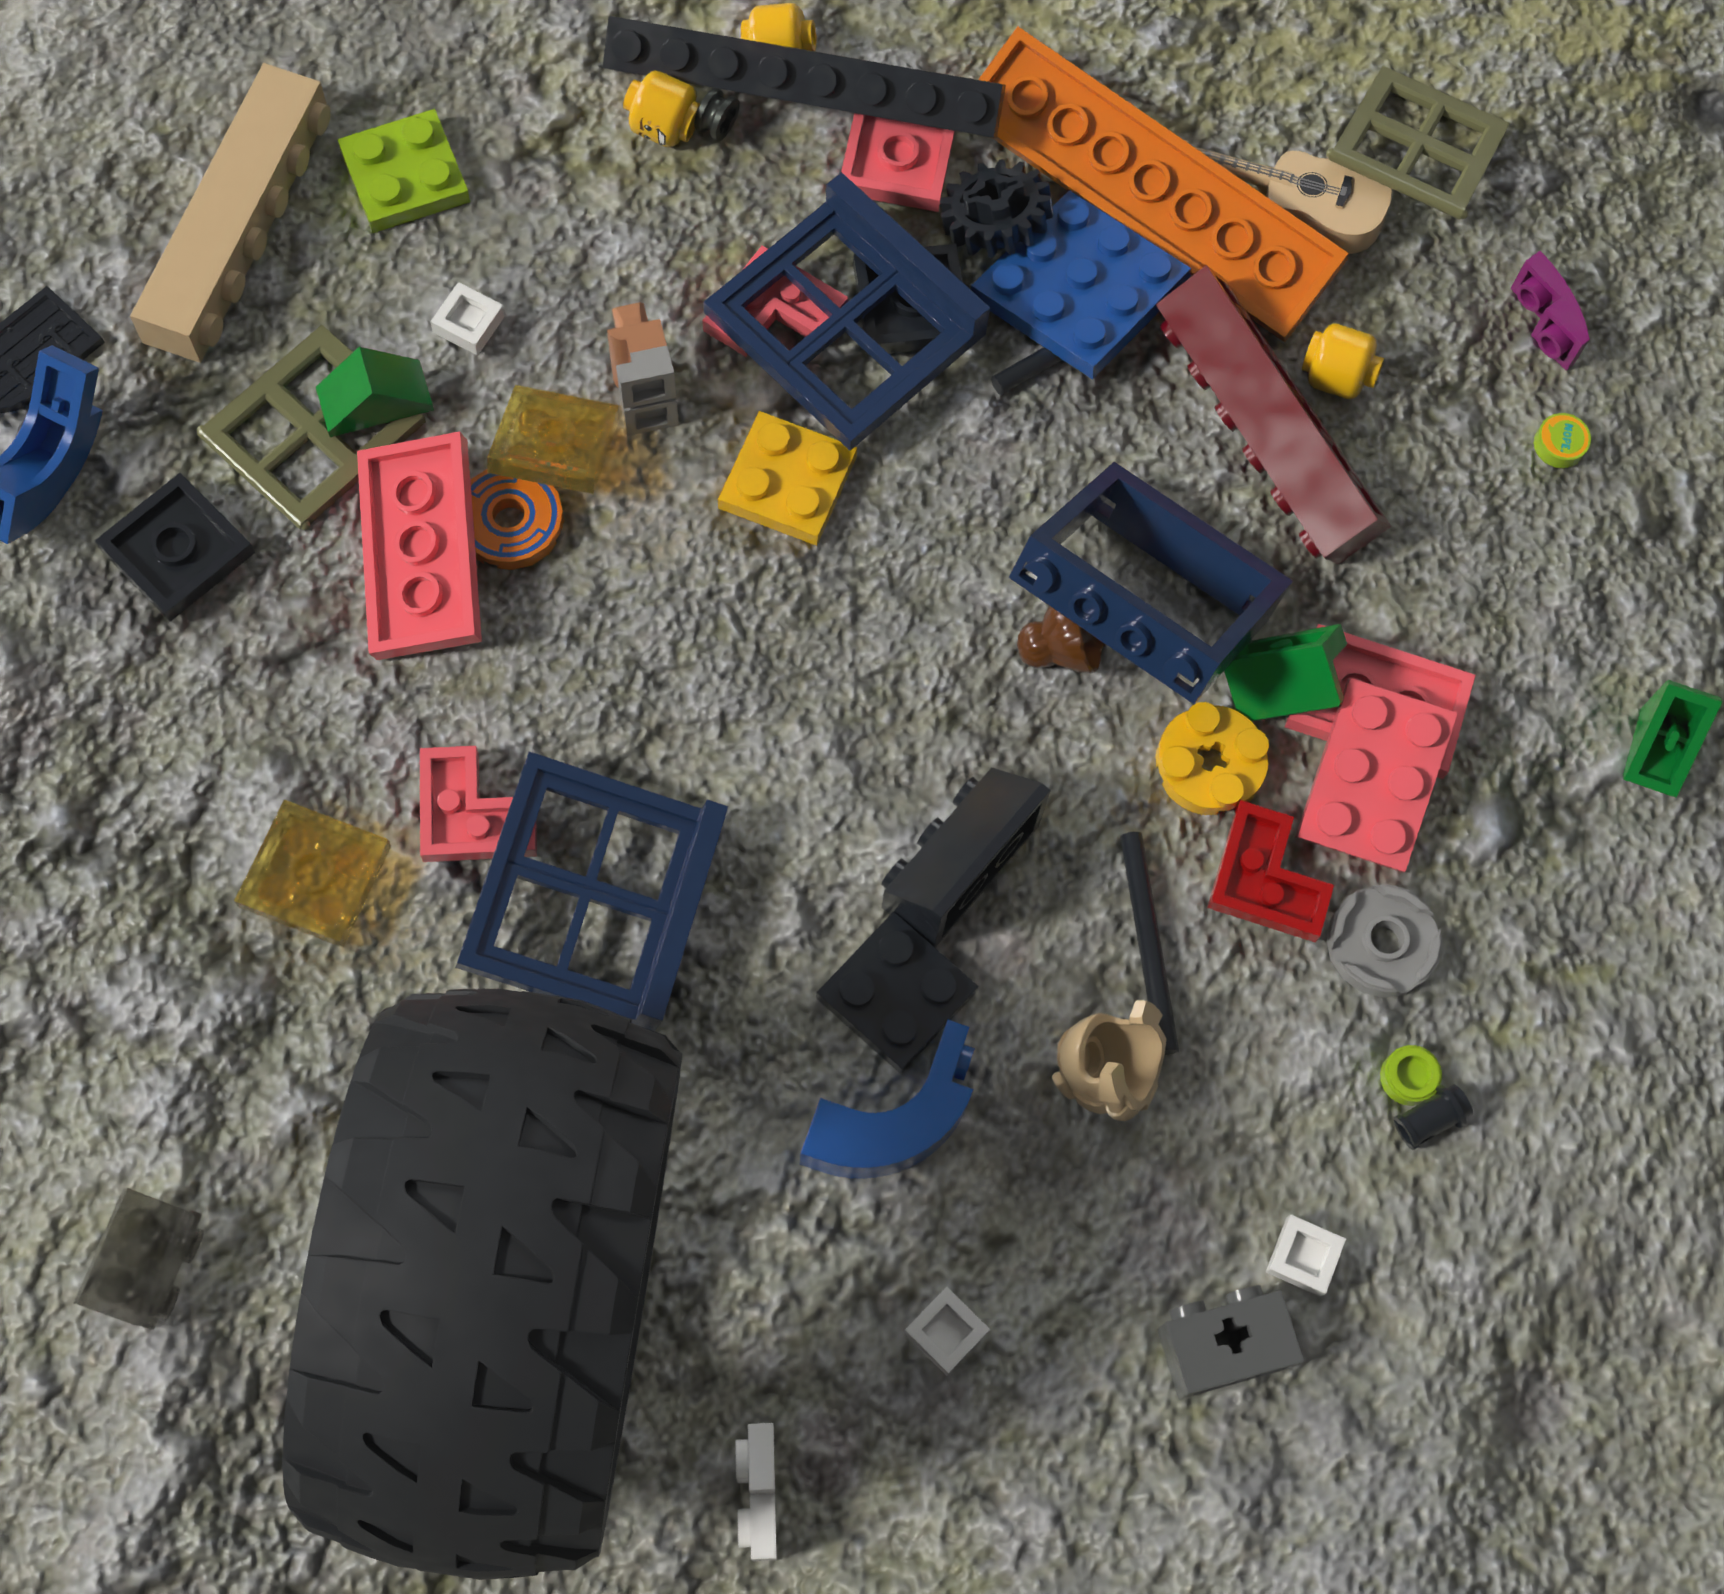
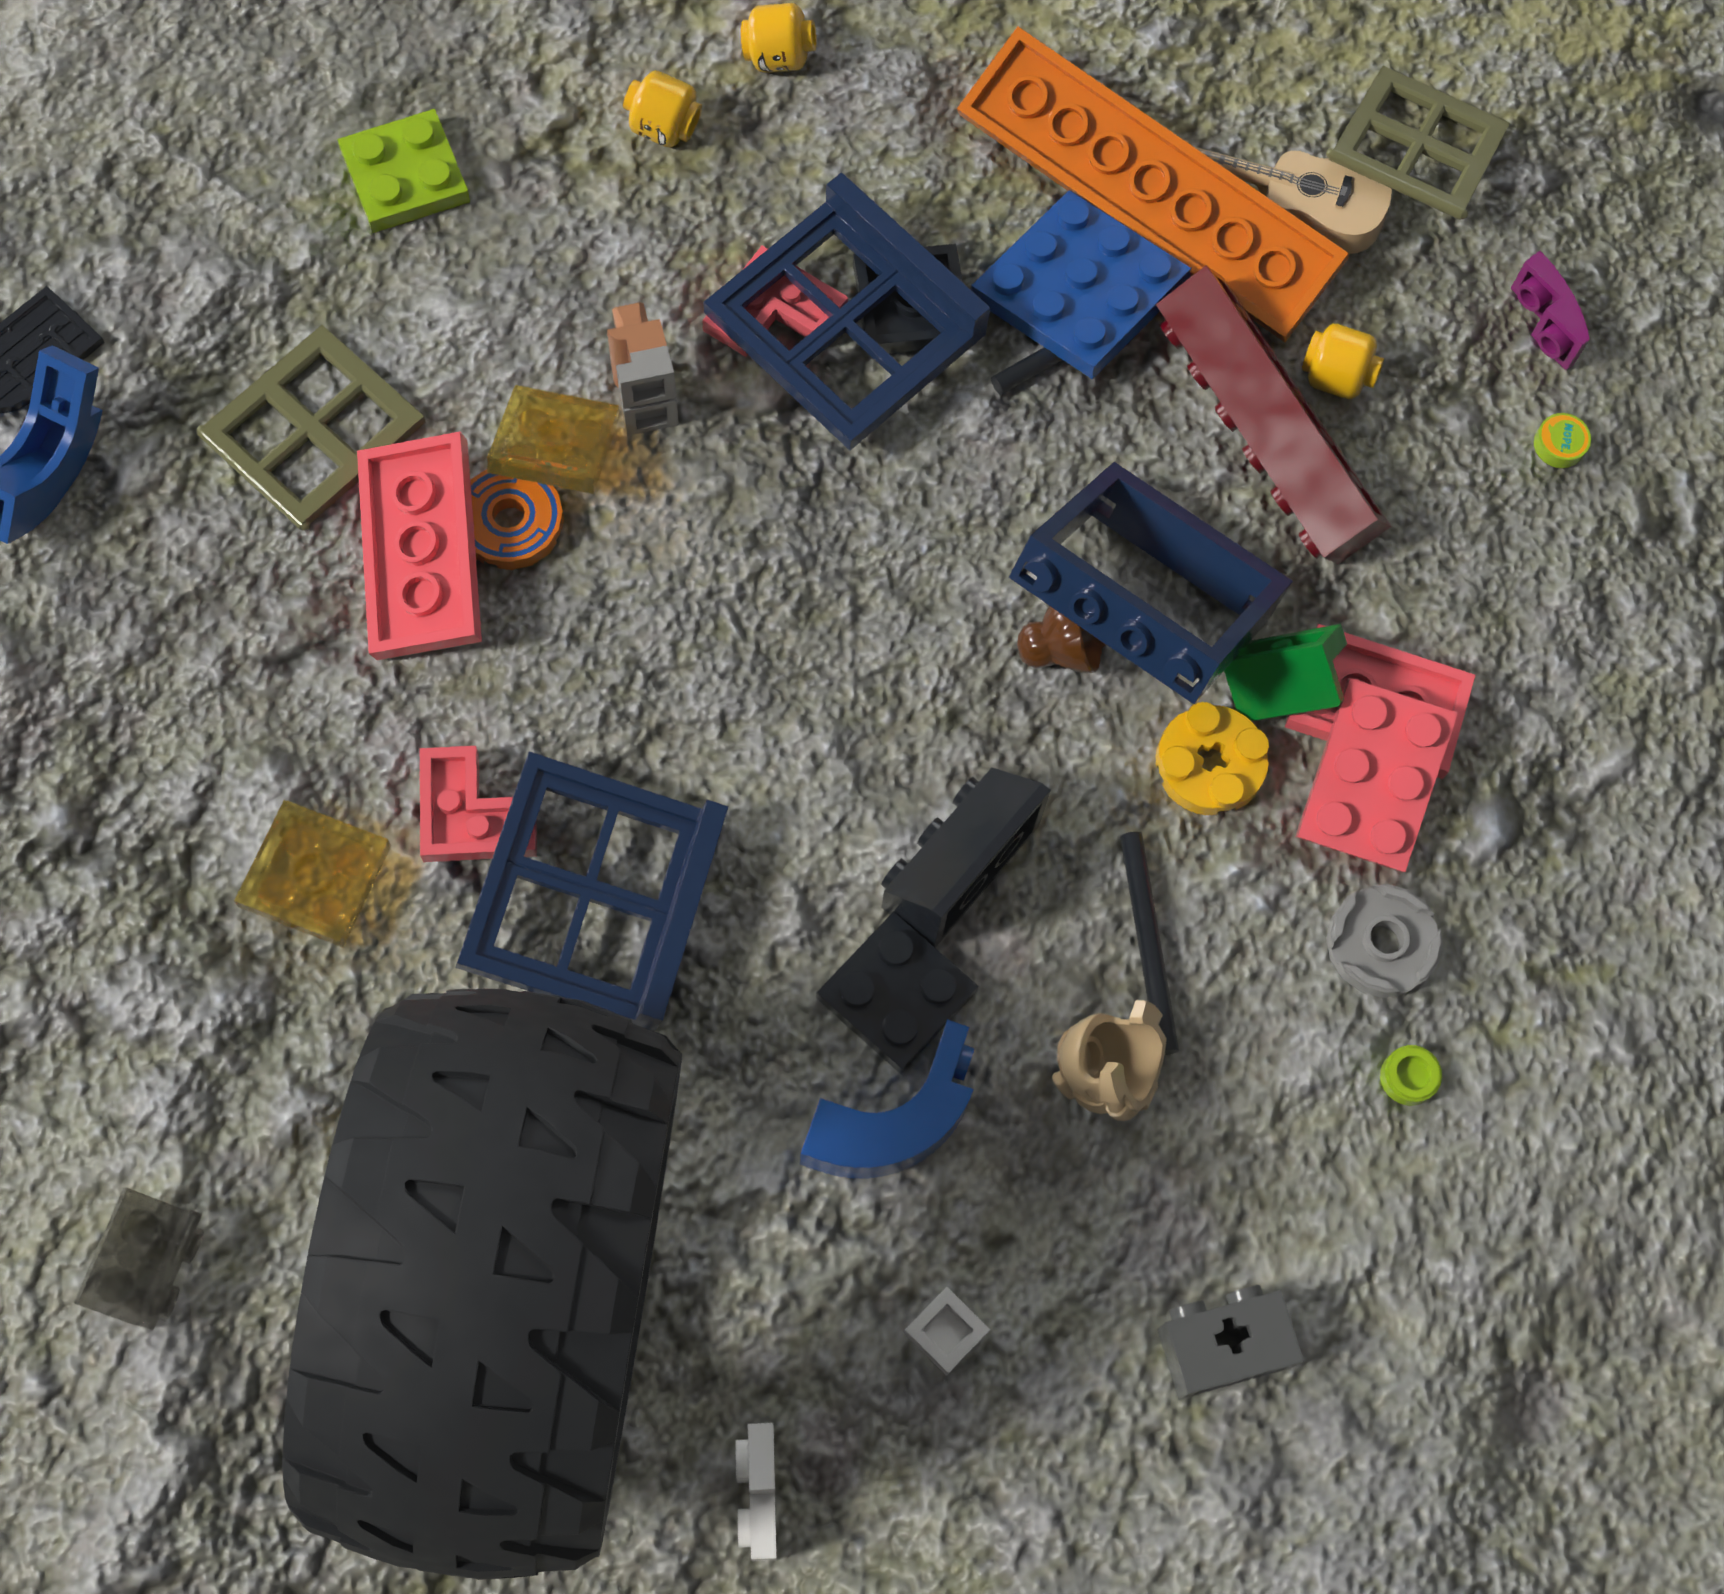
black plate [94,473,255,622] -> none
tan brick [130,63,331,363] -> none
green slope [316,347,434,437] -> none
white plate [430,282,505,356] -> none
black plate [602,16,1006,138] -> none
pearl dark grey bush [694,88,740,141] -> none
yellow plate [718,411,857,546] -> none
coral plate [841,113,955,212] -> none
black gear [940,159,1053,258] -> none
red plate [1207,800,1334,943] -> none
white plate [1266,1215,1346,1297] -> none
black pin [1393,1084,1473,1150] -> none
green slope [1623,680,1723,798] -> none

